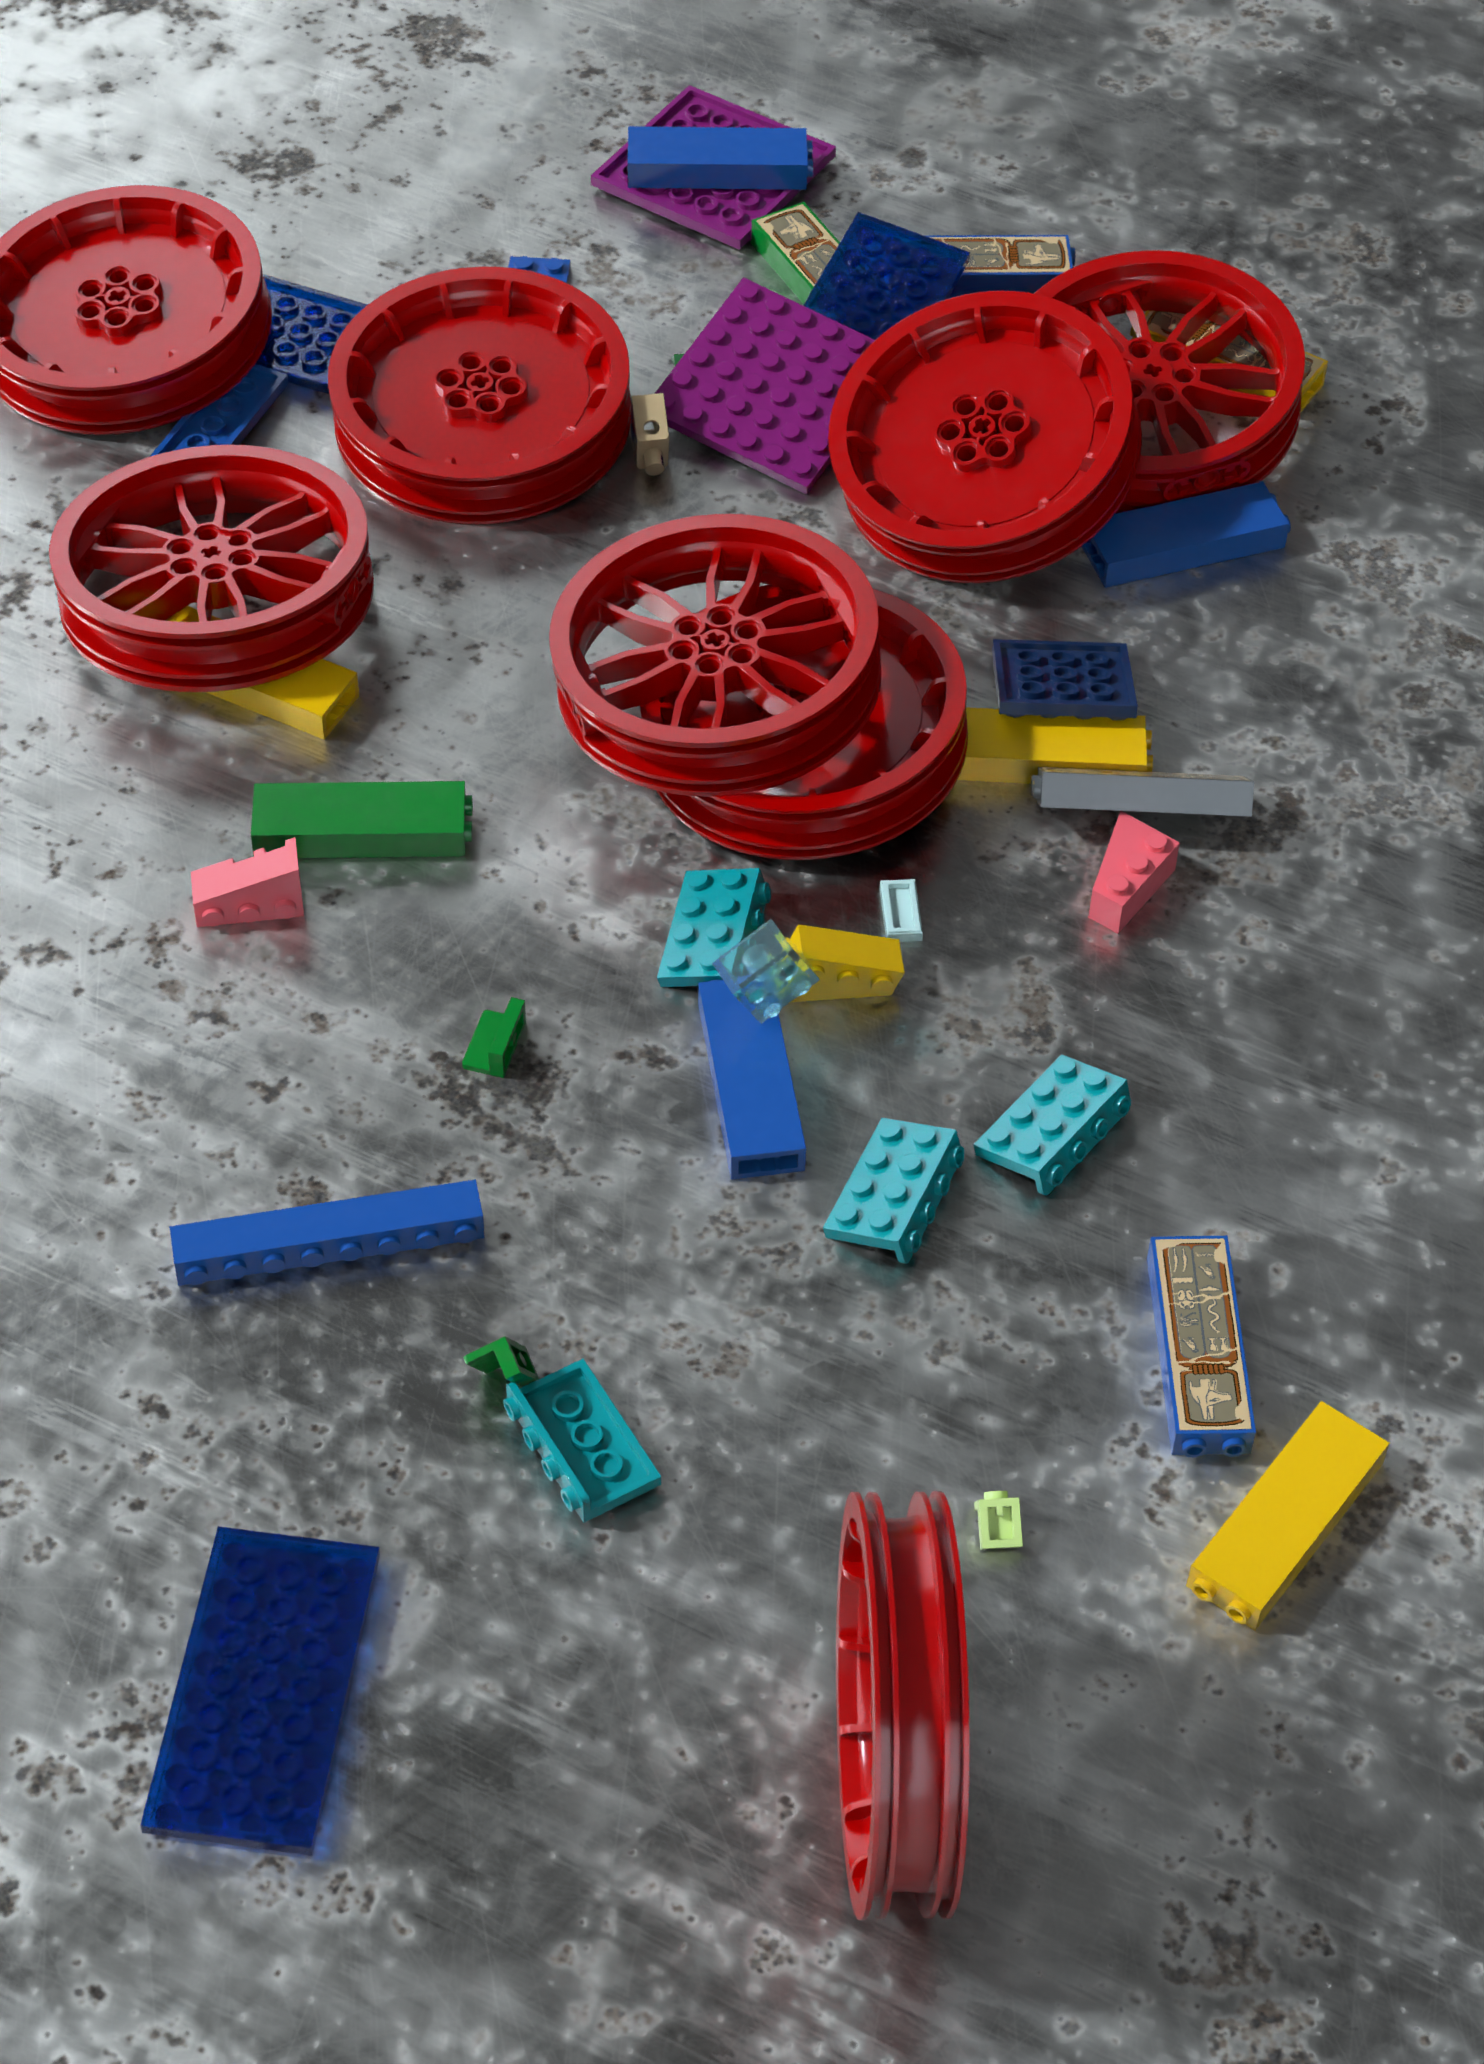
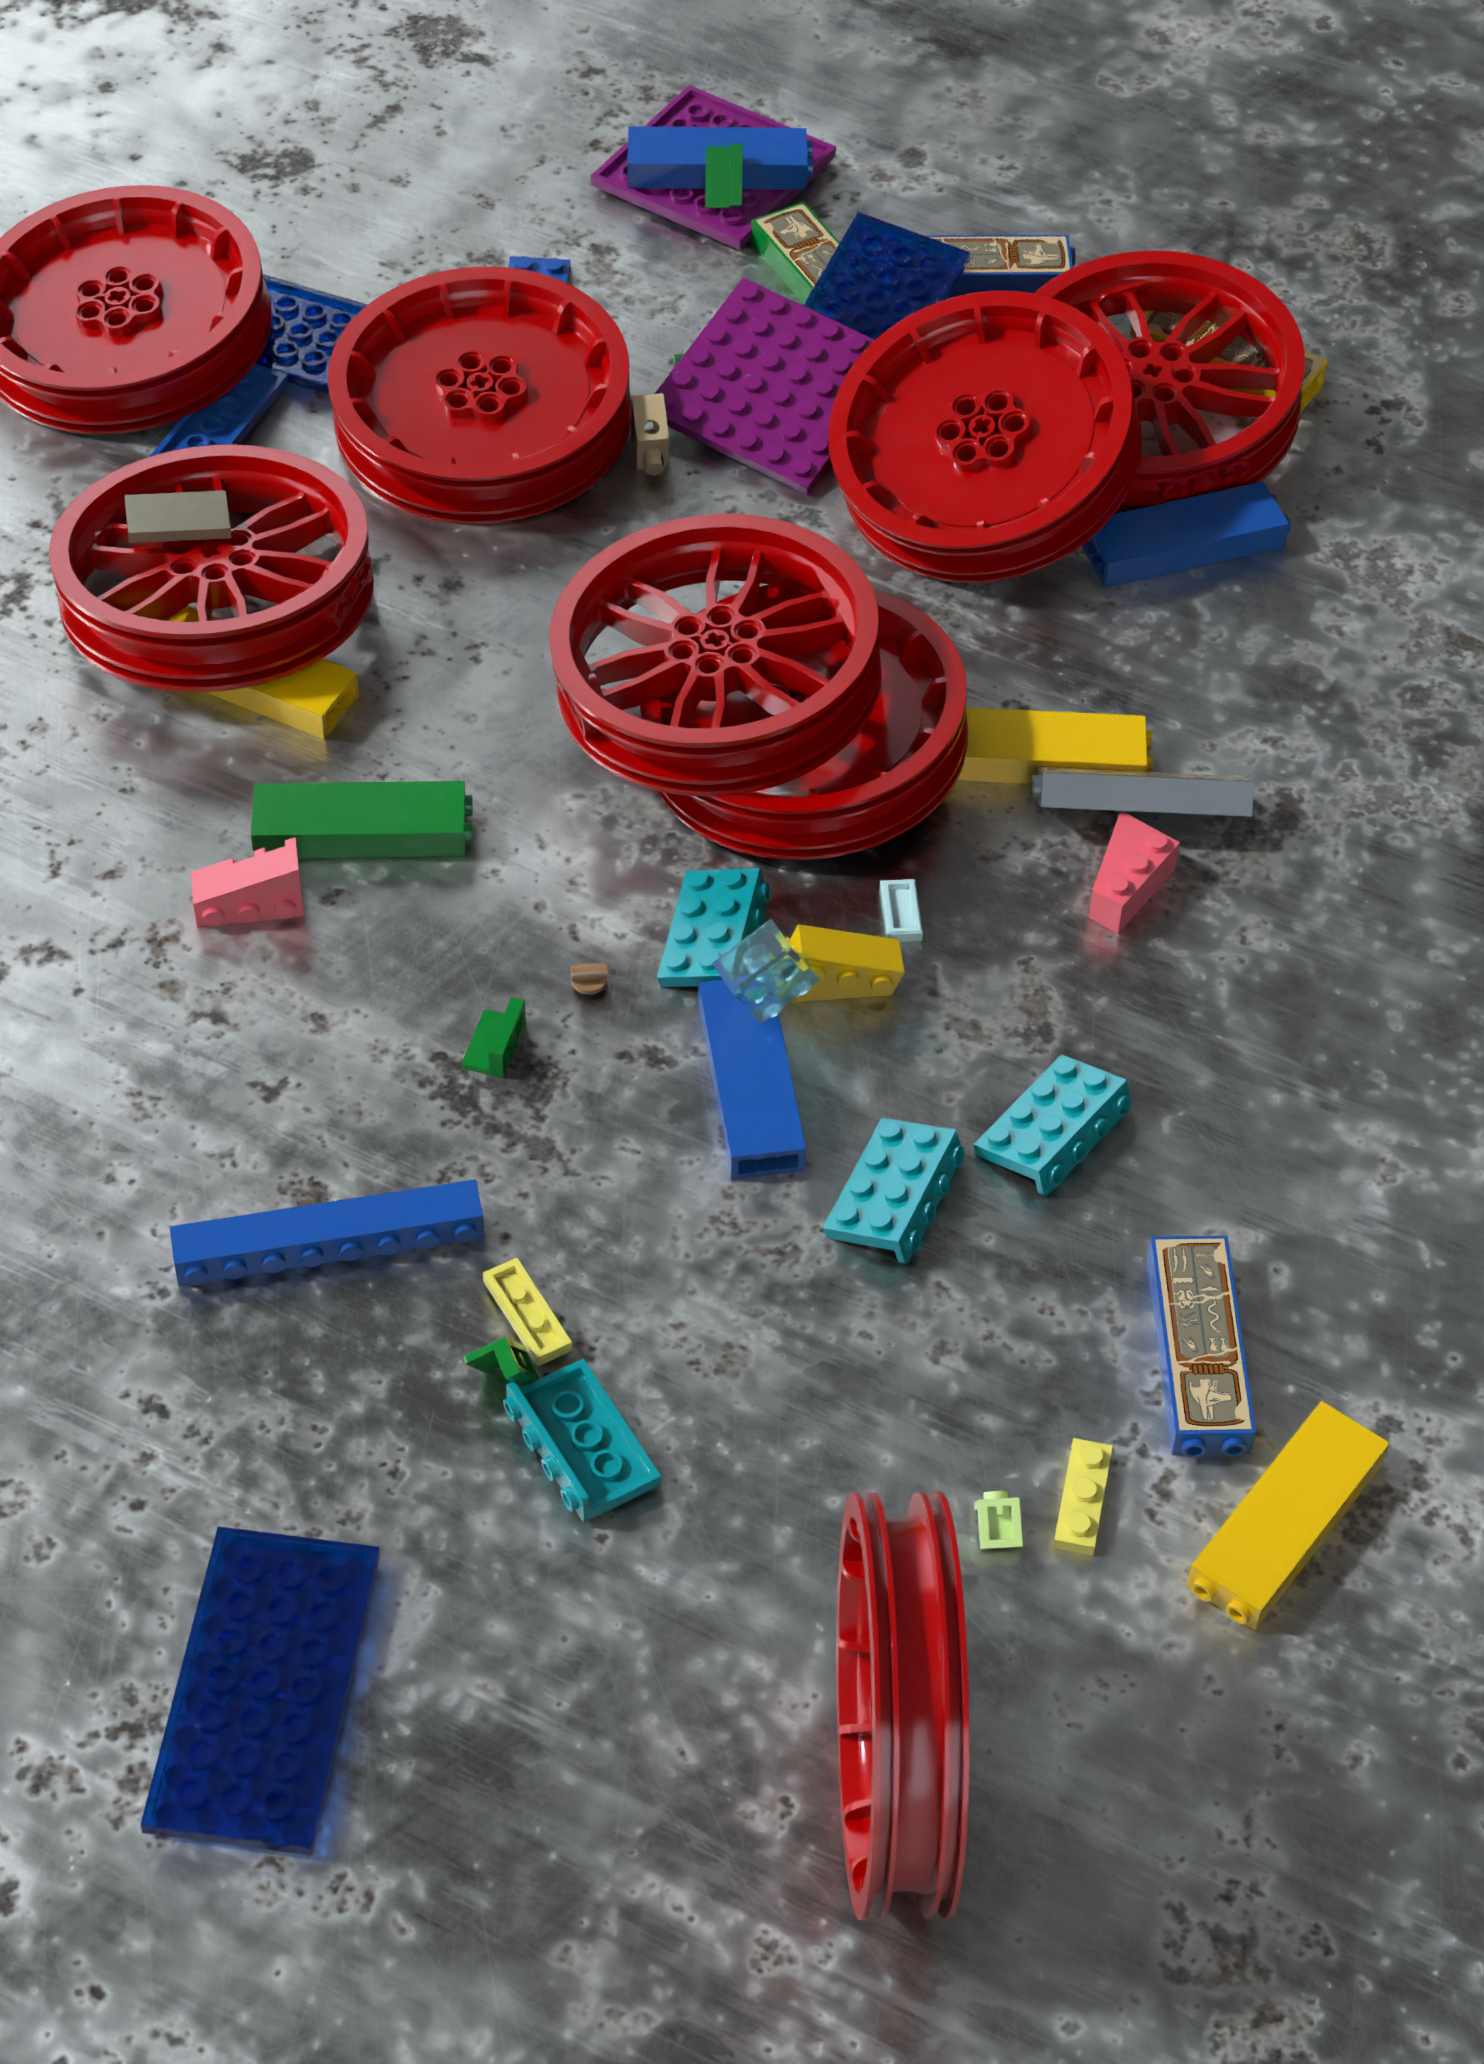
dark blue plate [992,639,1138,721] -> none
none -> dark tan tile [125,490,231,543]
none -> light yellow plate [483,1257,572,1367]
none -> medium nougat plate [570,963,608,995]
none -> green panel [705,143,743,209]
none -> light yellow plate [1053,1438,1113,1556]

